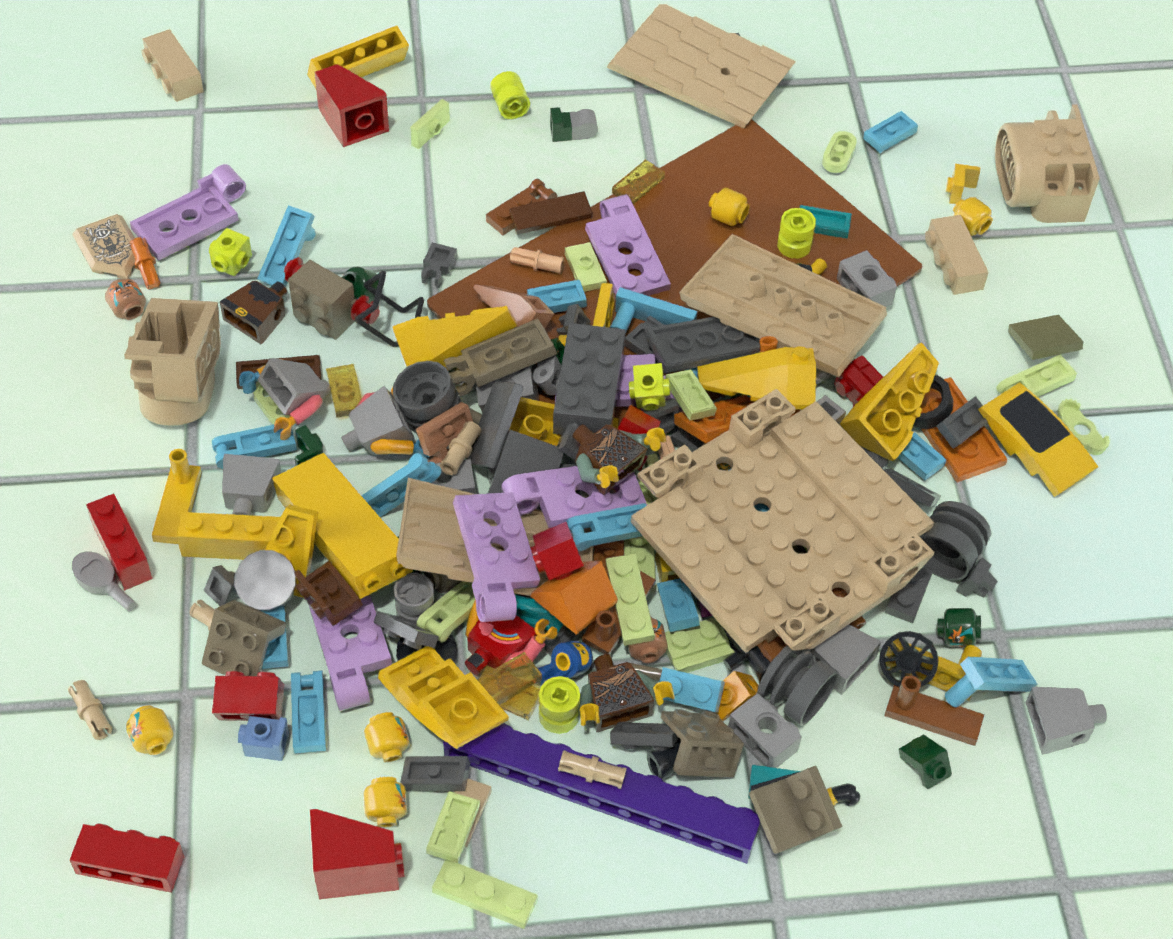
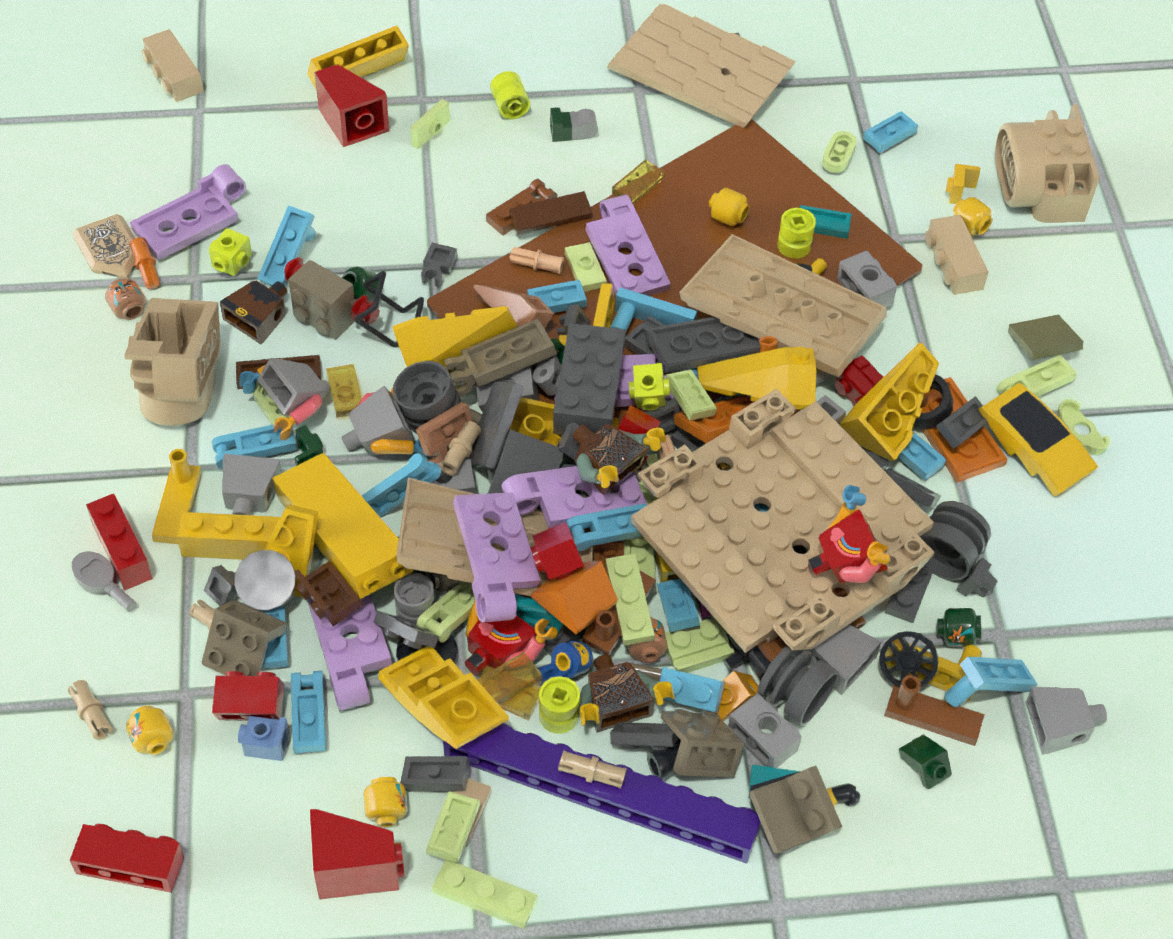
yellow head [364,712,410,762] -> none
none -> torso [808,485,890,583]

